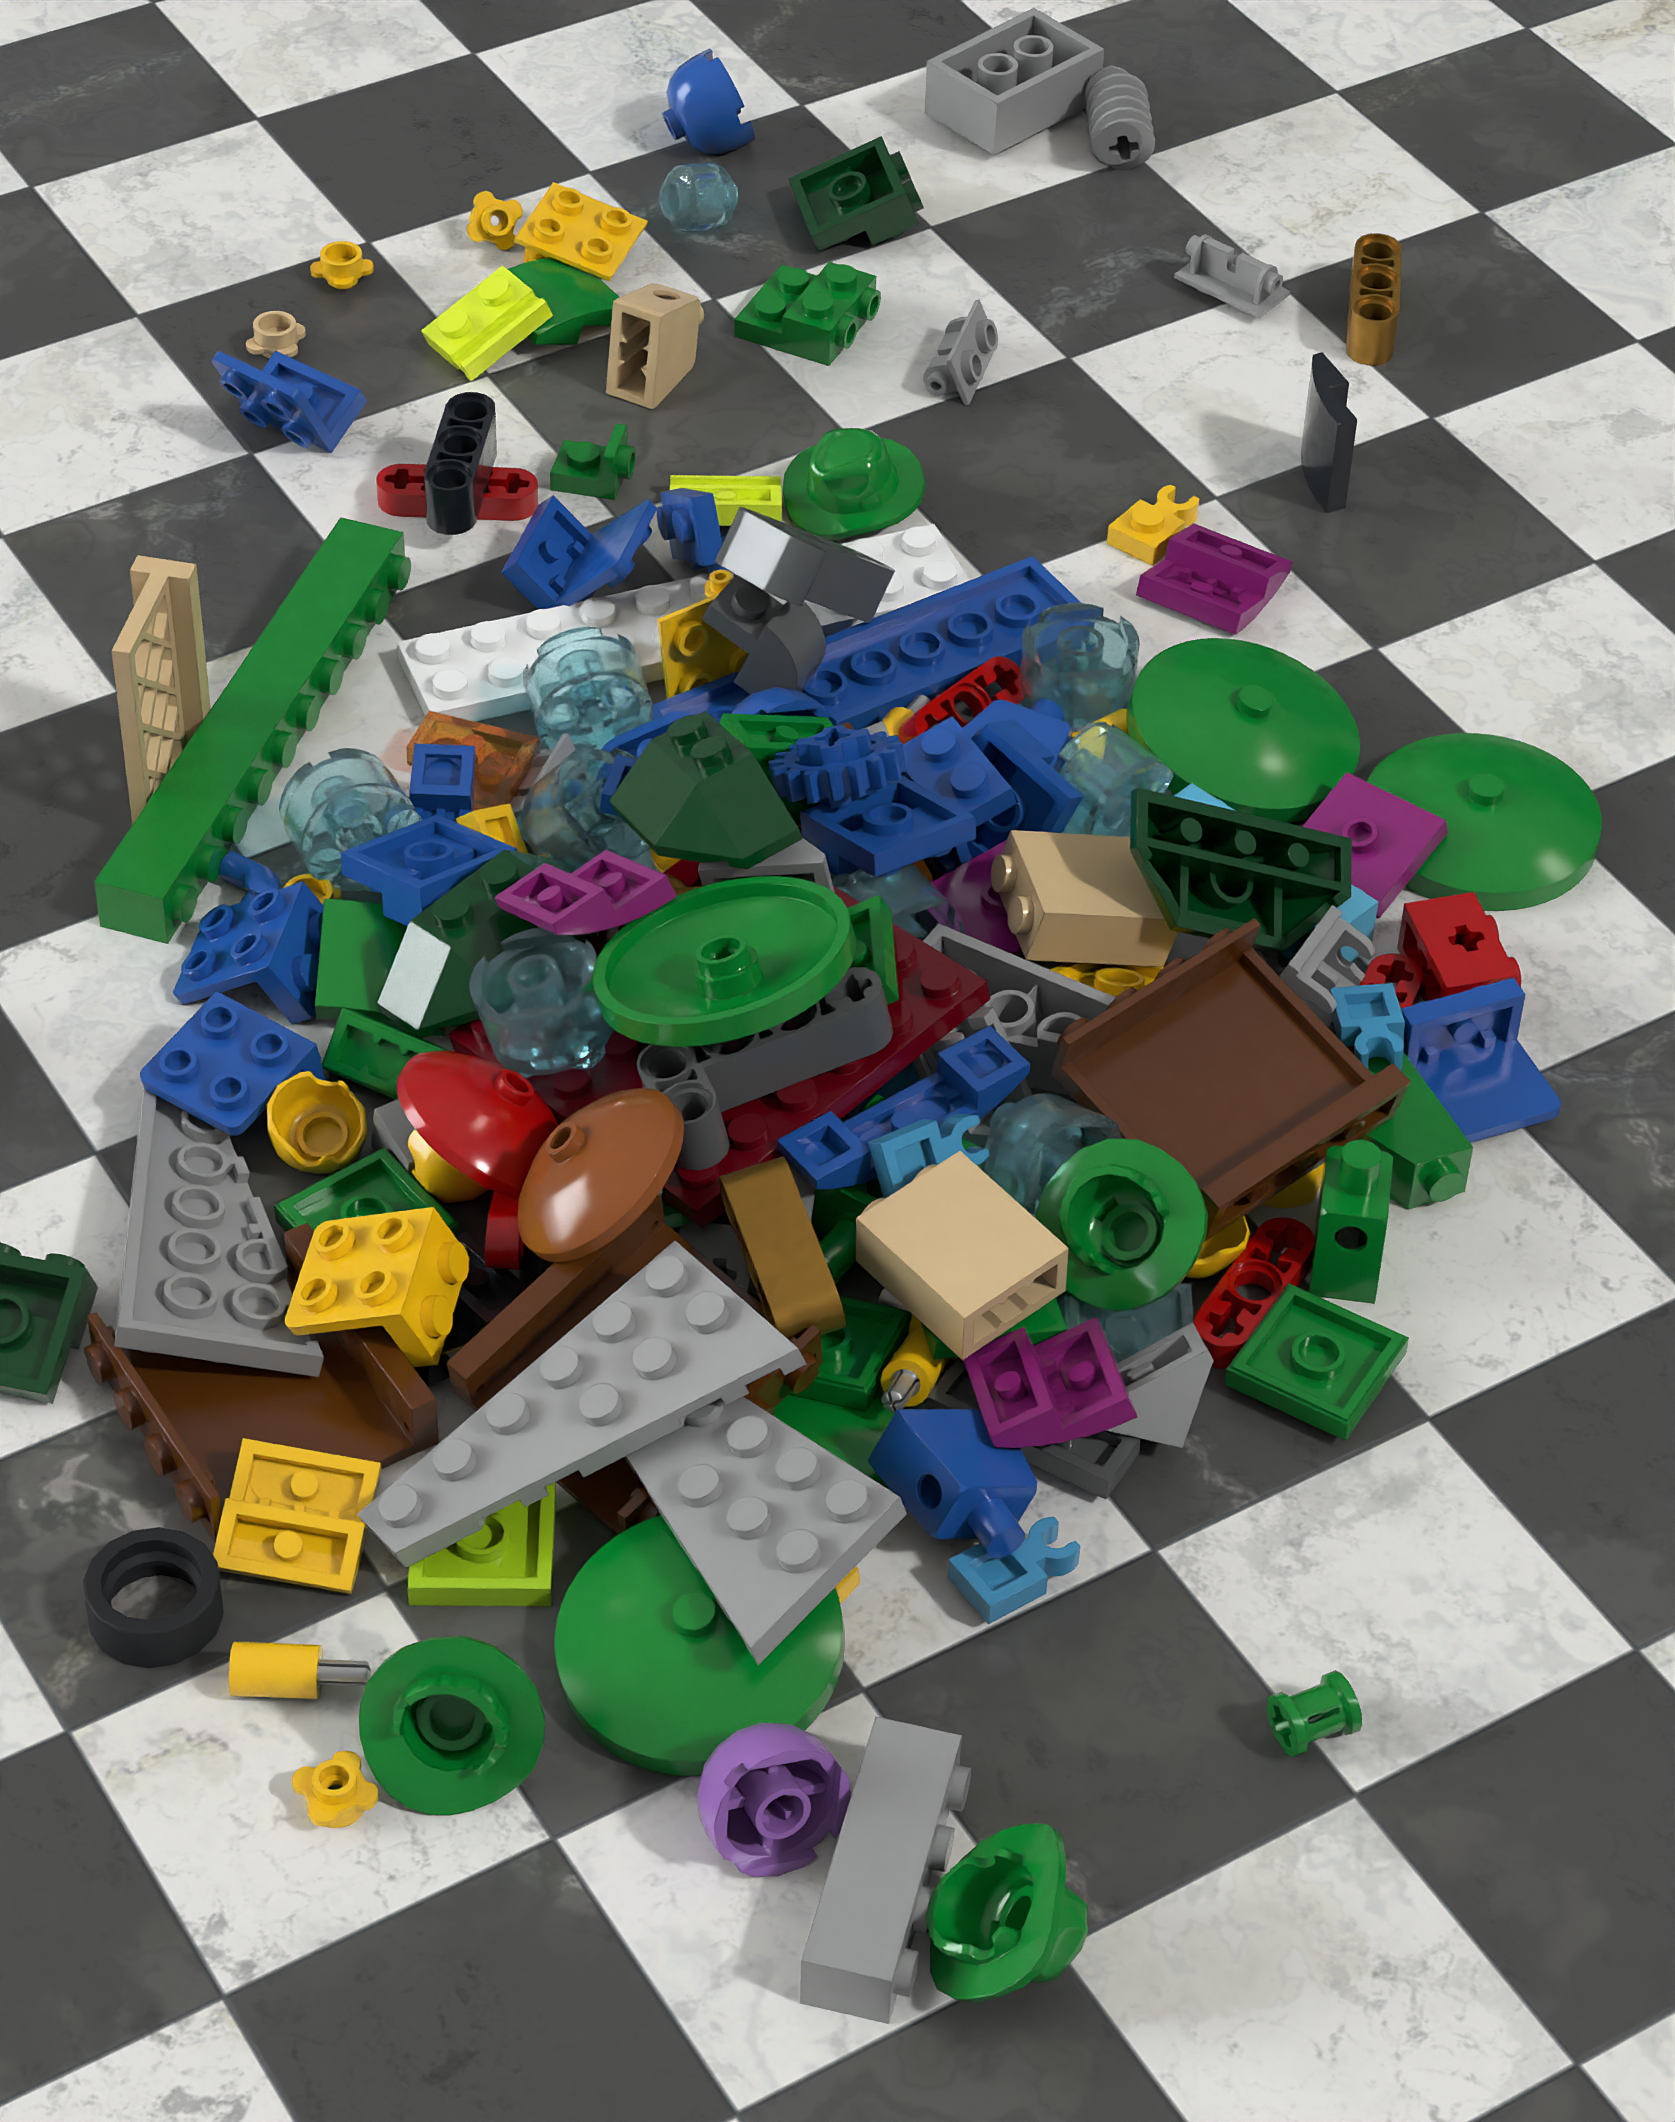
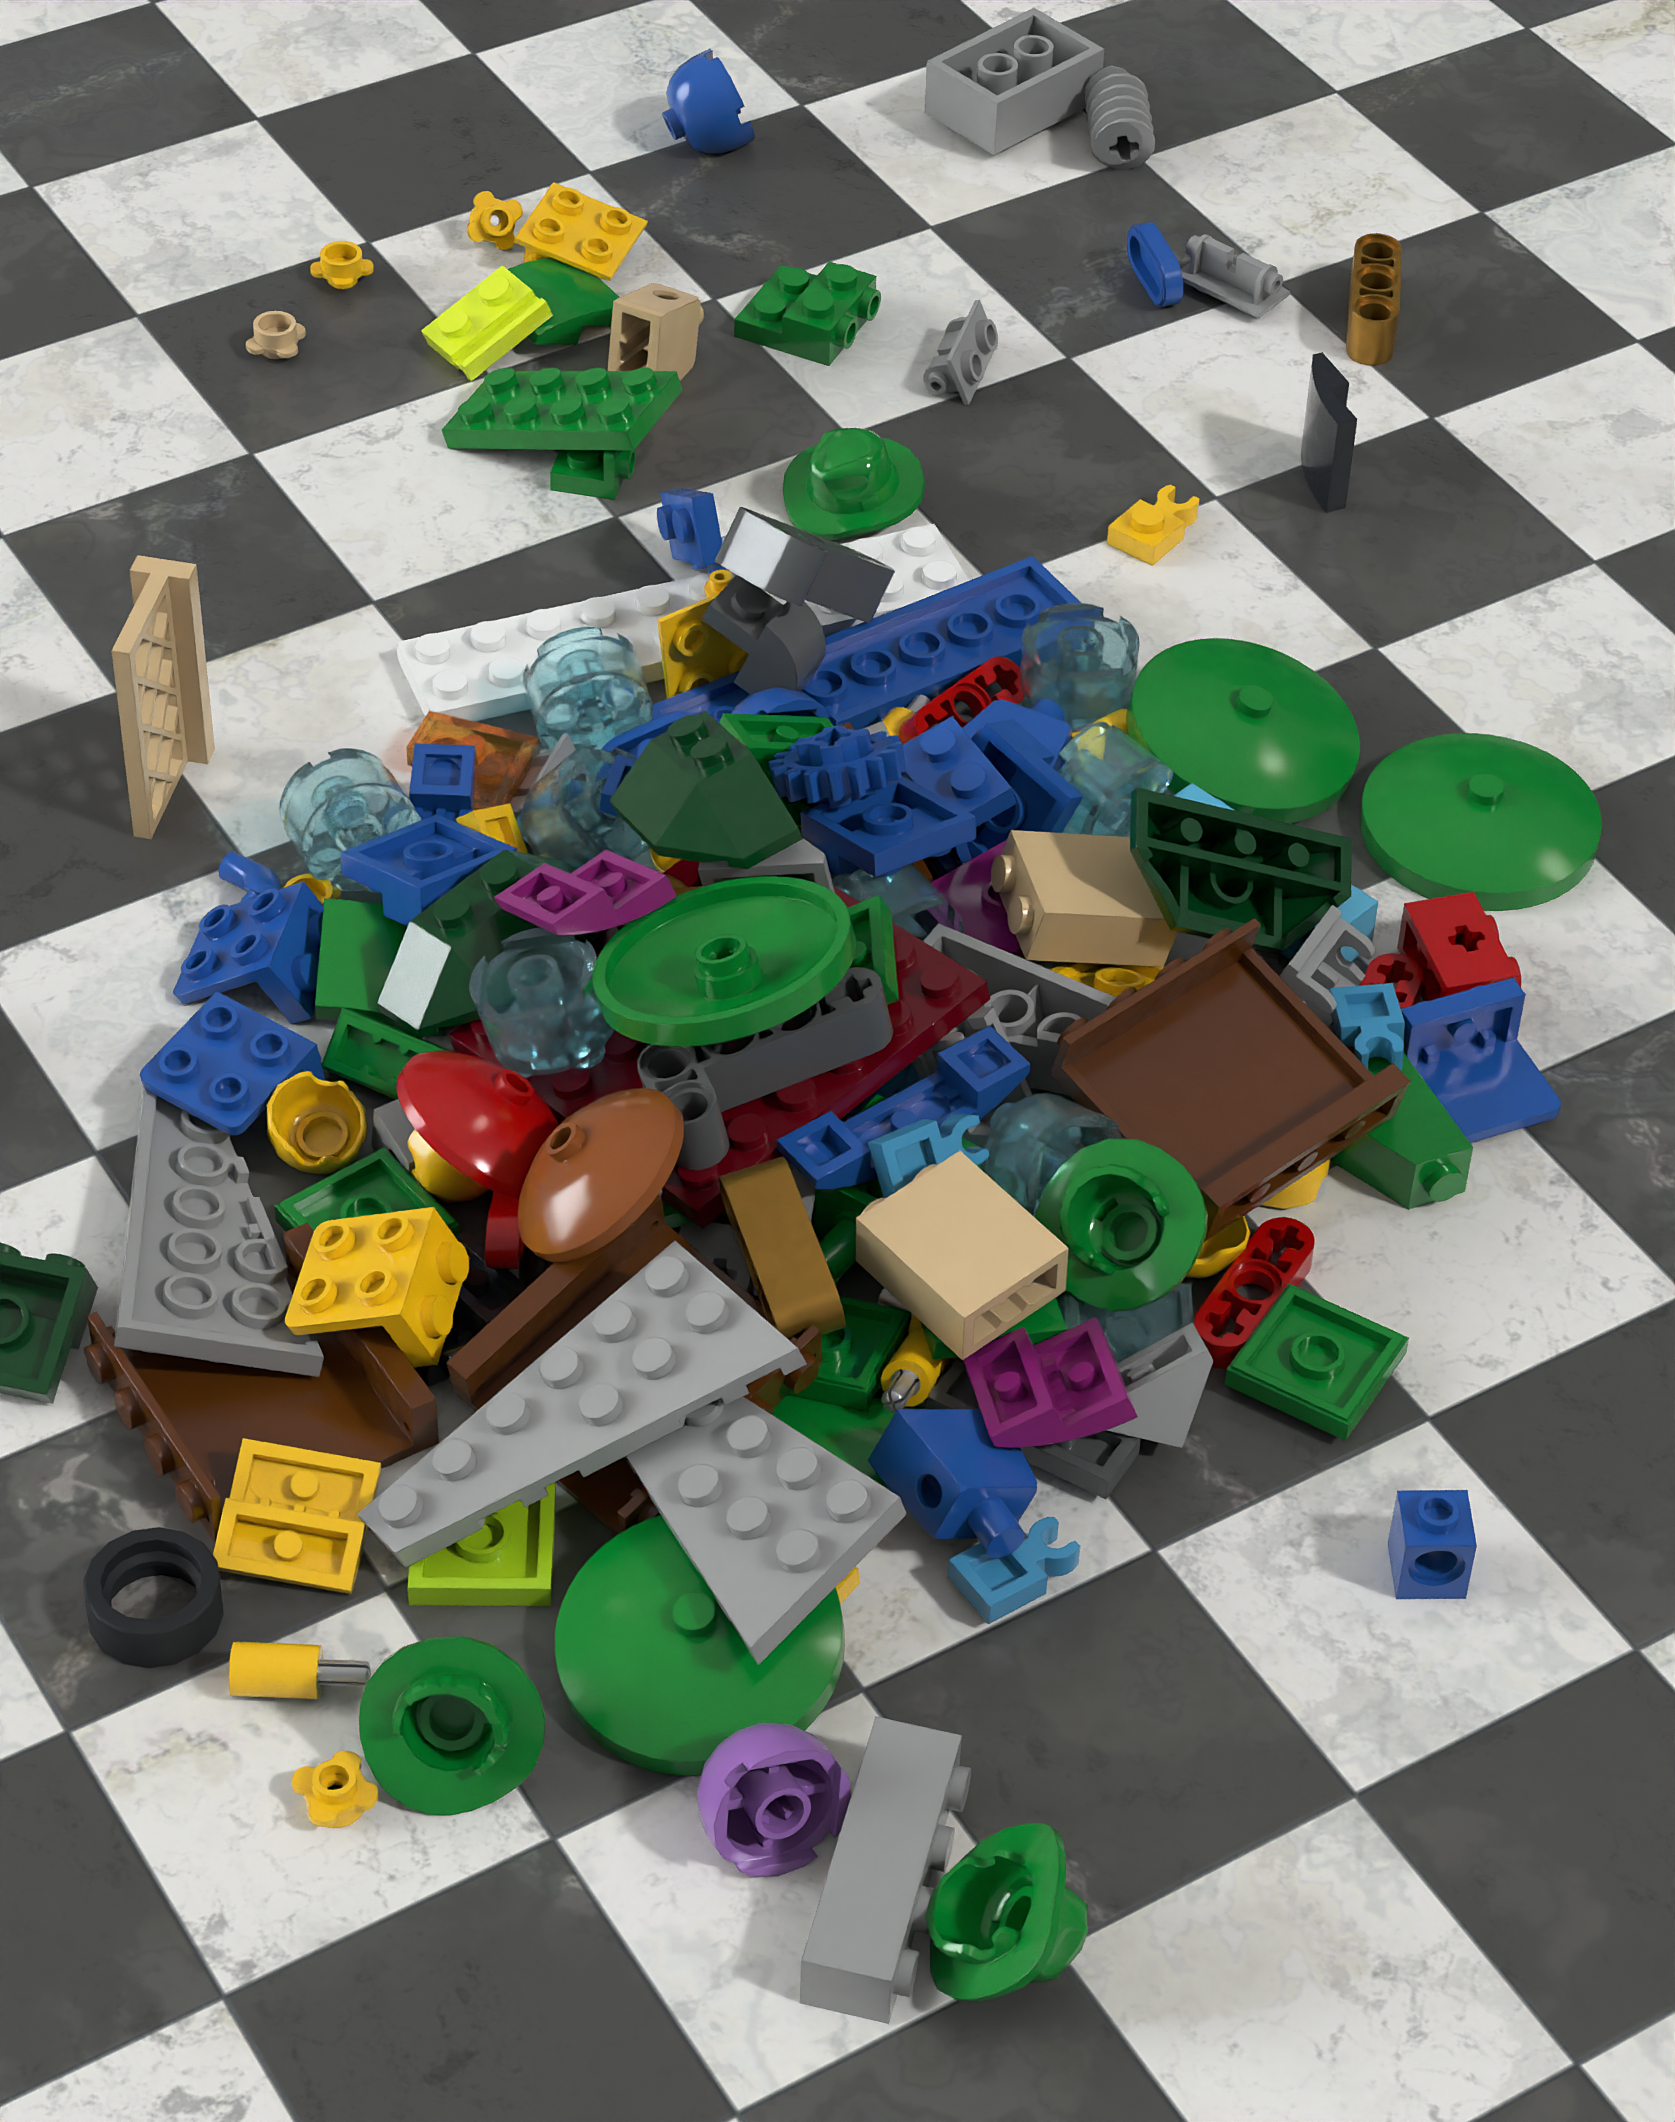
green brick [94,517,411,944] -> none
blue bracket [211,351,367,453] -> none
red beam [376,464,538,521] -> none
black beam [424,392,497,535] -> none
blue bracket [501,495,657,610] -> none
clear light blue head [659,162,738,232] -> none
neon yellow plate [670,475,782,526] -> none
dark green plate [788,136,924,252] -> none
magenta slope [1136,523,1293,635] -> none
green bush [1267,1670,1362,1757] -> none
magenta plate [1302,772,1448,919] -> none
green torso [1309,1140,1393,1304] -> none
none -> green plate [442,368,683,451]
none -> blue tile [1127,222,1183,307]
none -> blue brick [1388,1490,1477,1599]

